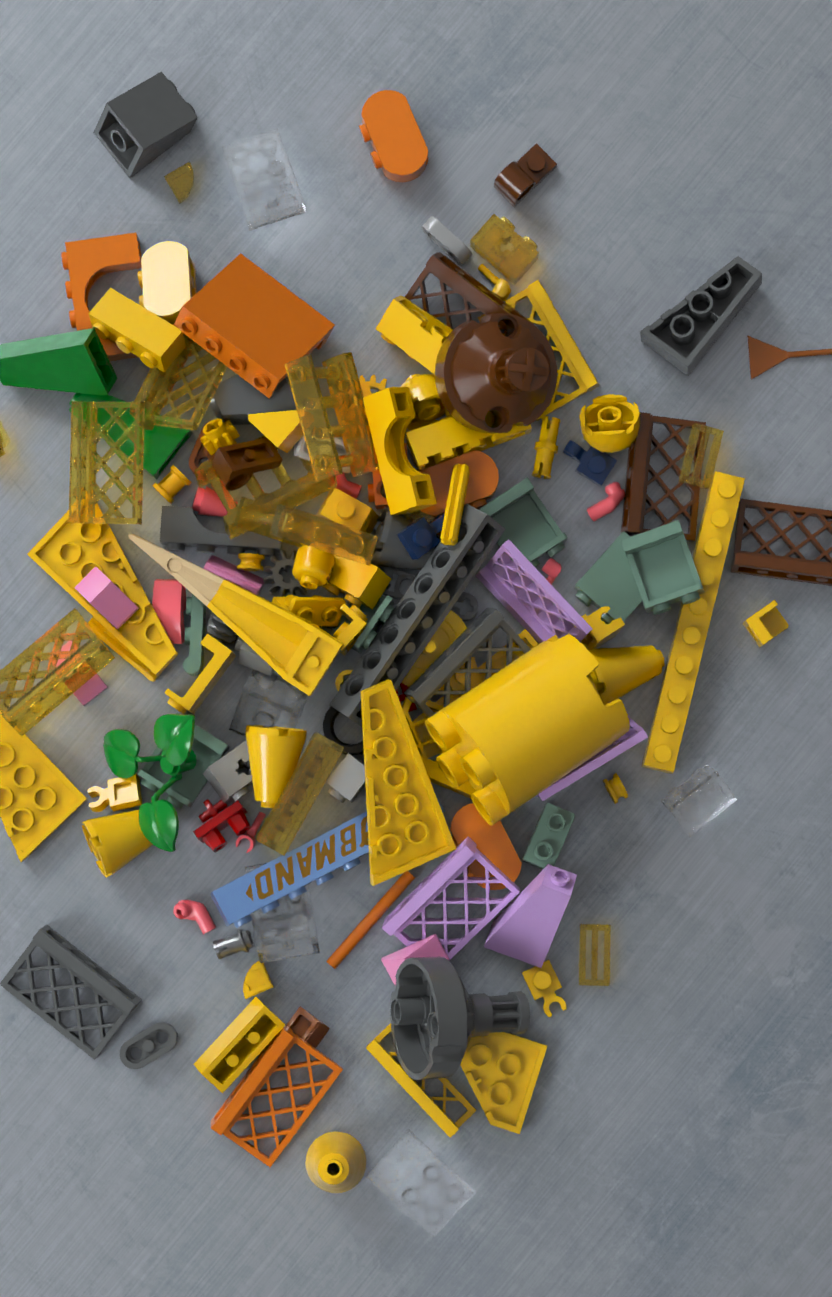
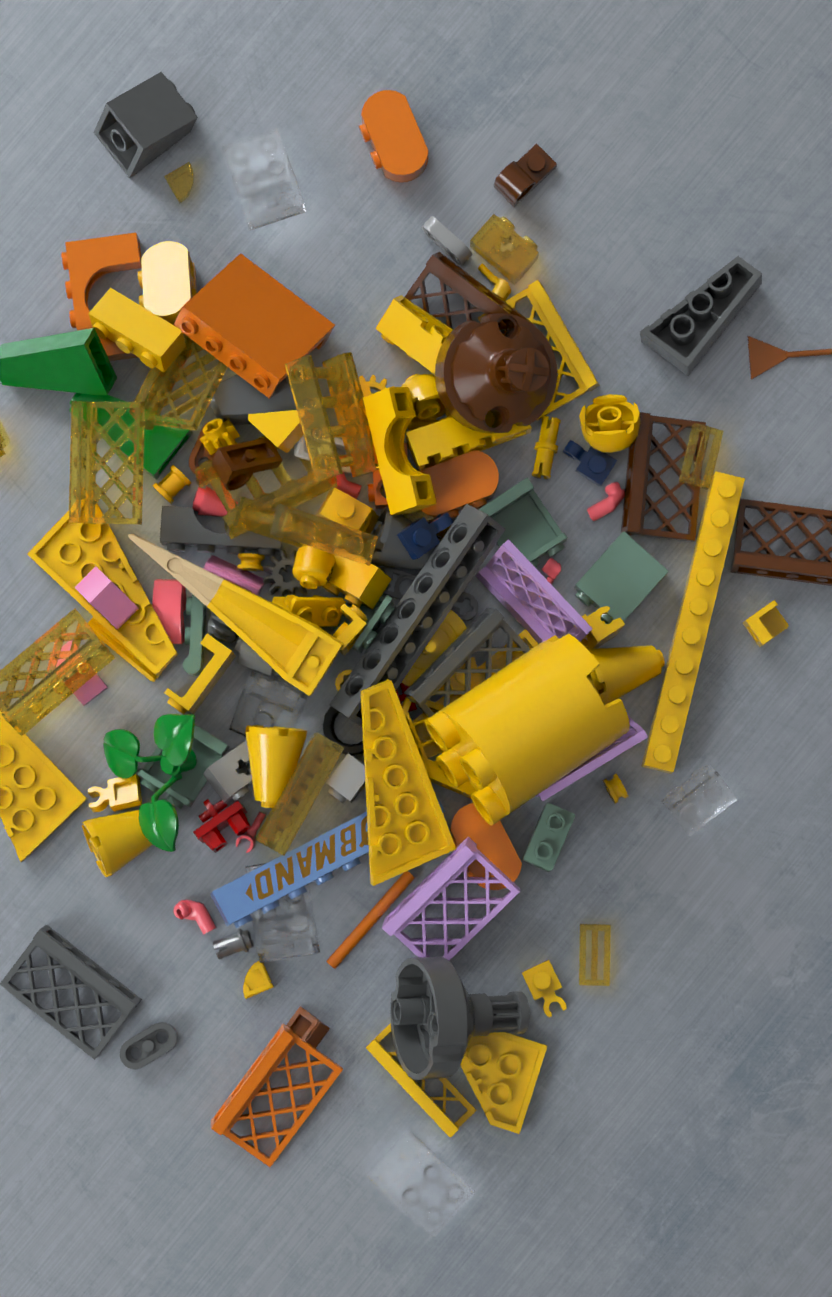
yellow brick [194,997,285,1093] -> none
yellow cone [305,1131,366,1193] -> none
bright pink slope [381,934,449,986] -> none
yellow axle [440,463,470,546] -> none
lavender slope [484,864,577,968] -> none
sand green panel [621,520,705,615] -> none

